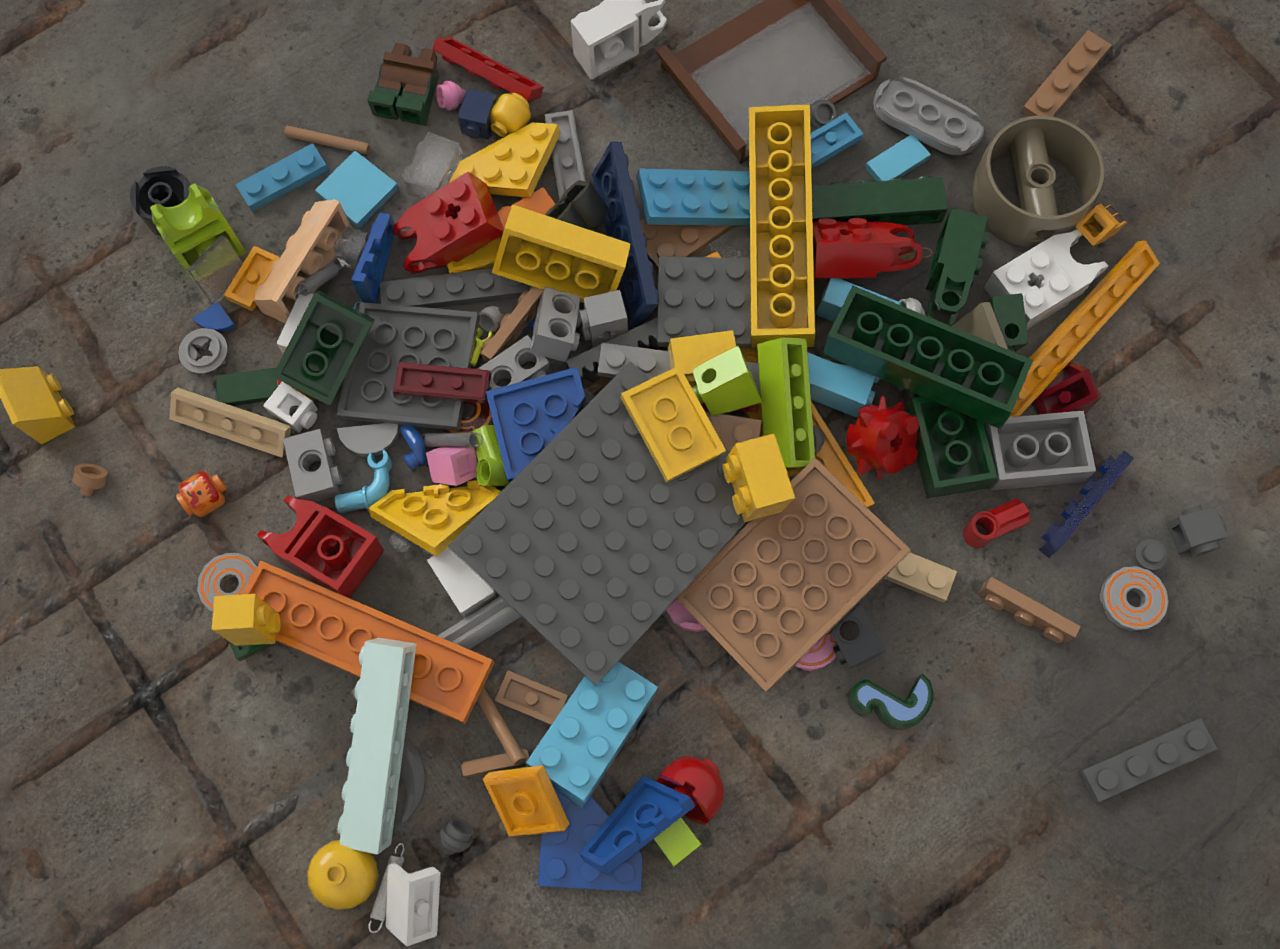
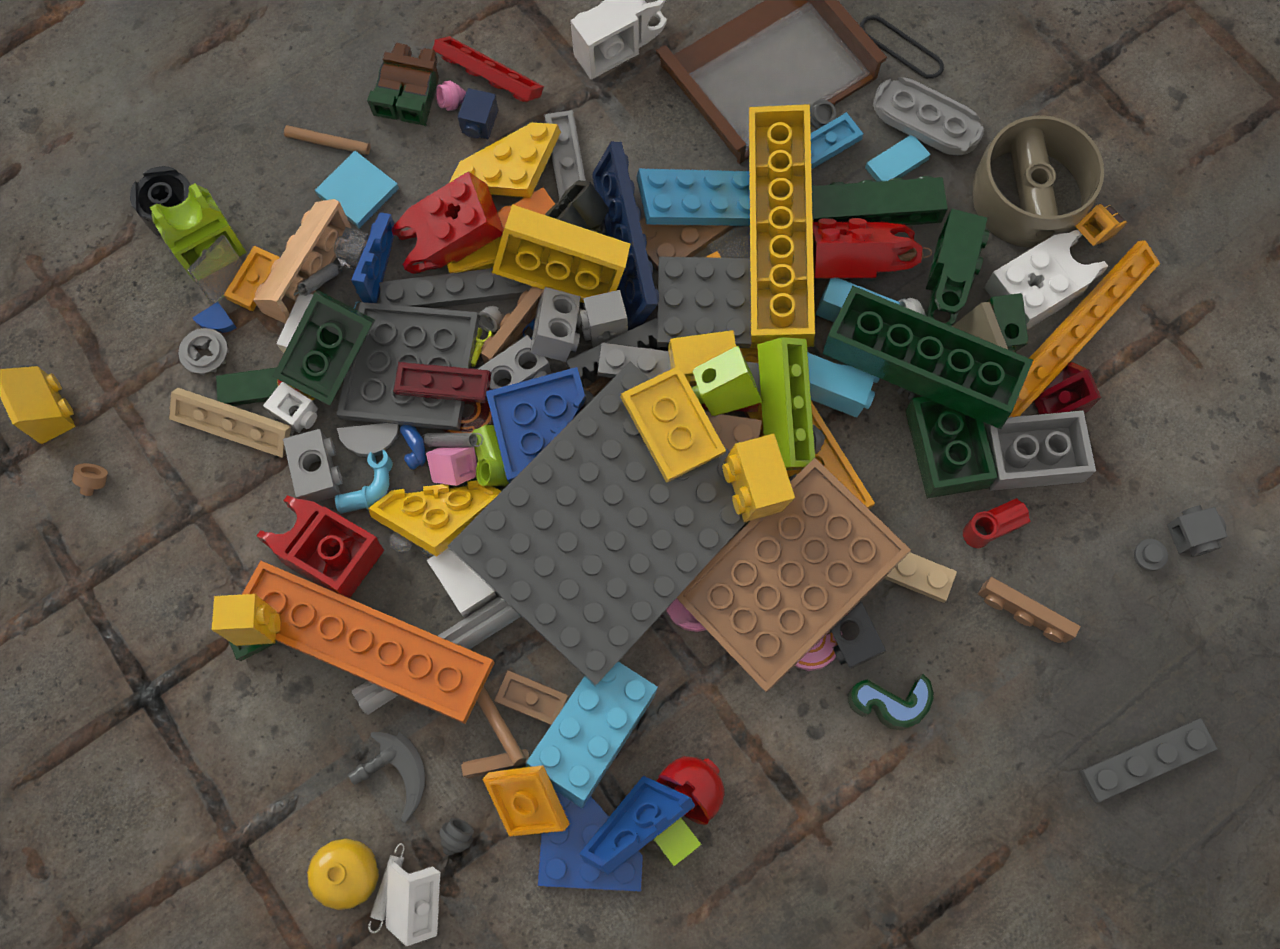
orange head [176,470,228,517] -> none
light grey tile [197,553,258,612] -> none
dark azure plate [235,143,329,212] -> none
light aqua brick [338,637,416,854] -> none
clear brick [402,132,464,200] -> none
yellow head [491,93,531,137] -> none
red brick [846,396,919,480] -> none
medium nougat plate [1021,30,1111,117] -> none
clear blue plate [1039,450,1134,558] -> none
light grey tile [1100,566,1169,632] -> none
none -> black piece [860,15,944,79]

